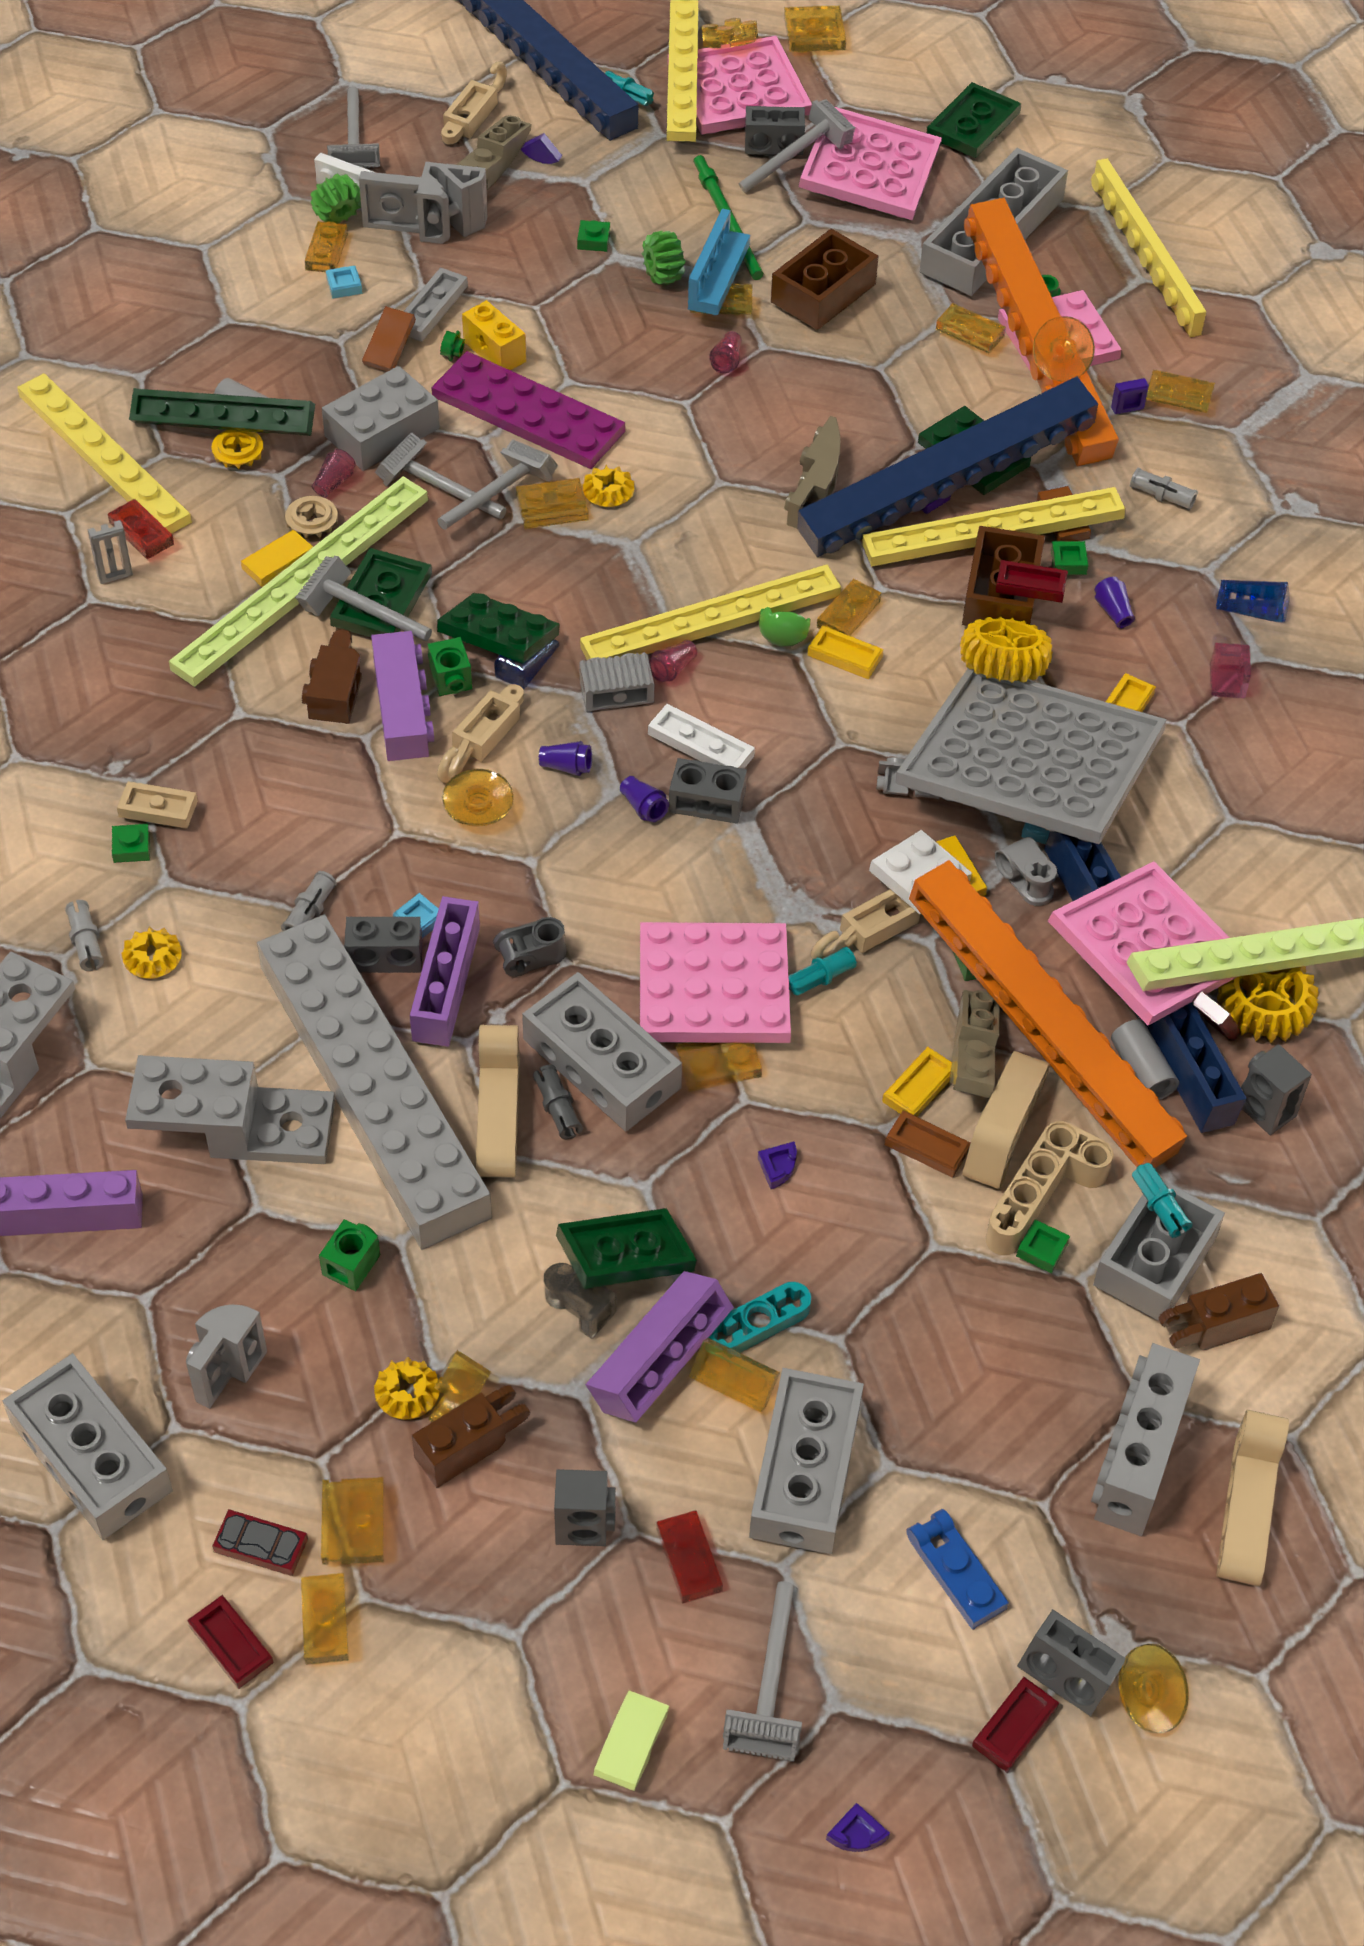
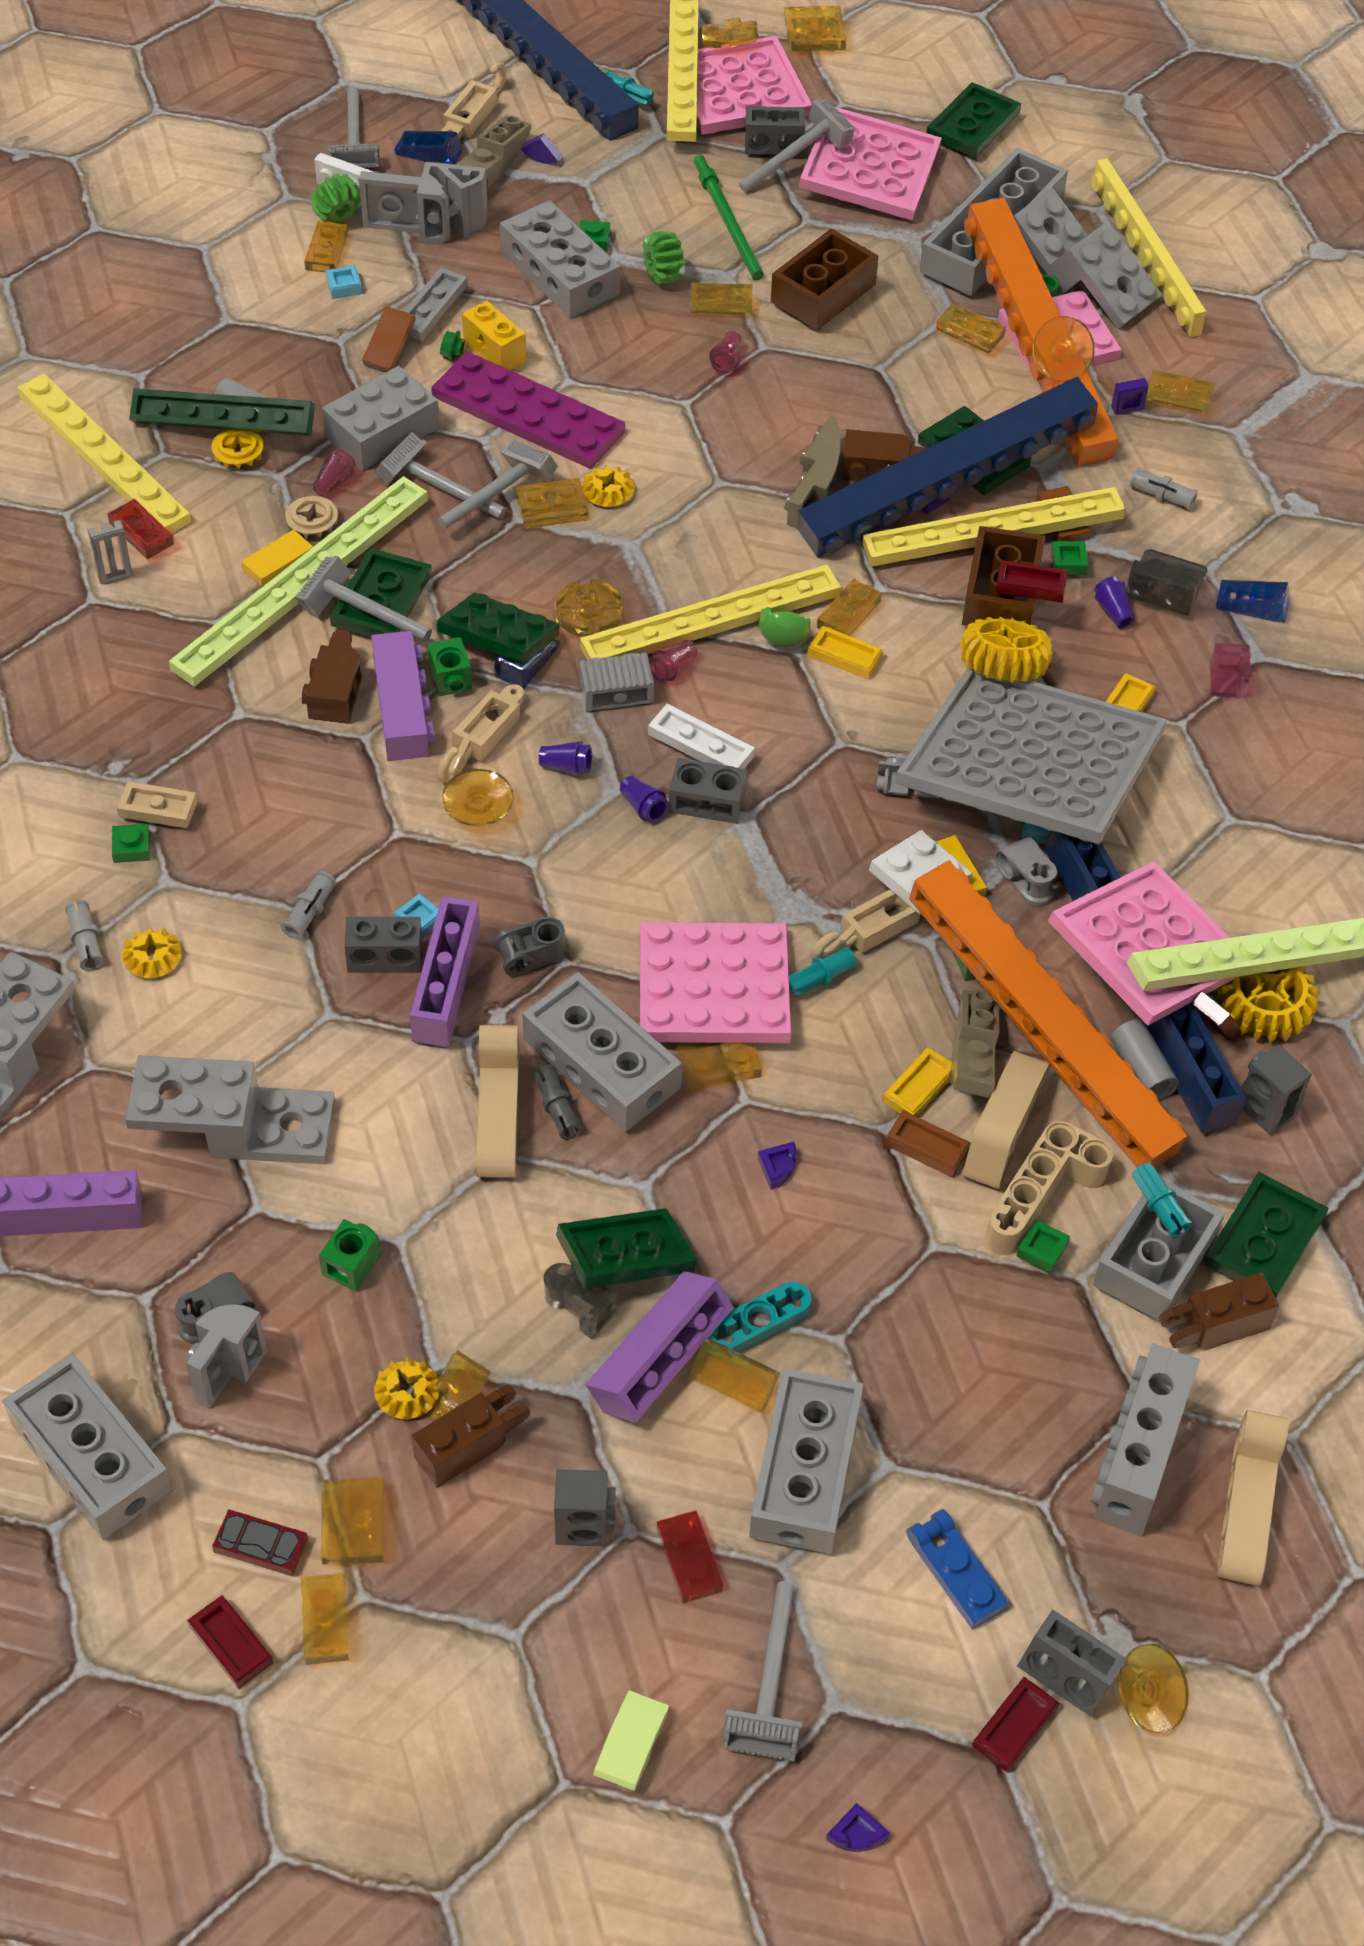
light grey brick [257,914,492,1250] -> none
dark azure fence [688,209,750,315] -> none
none -> dark grey piece [175,1272,256,1344]
none -> clear blue slope [394,131,462,165]
none -> light grey brick [500,200,620,319]
none -> clear yellow plate [556,579,623,637]
none -> reddish brown hinge [842,429,927,481]
none -> light grey bracket [1014,188,1162,329]
none -> clear smoke bracket [1127,549,1208,616]
none -> dark green plate [1204,1172,1329,1298]

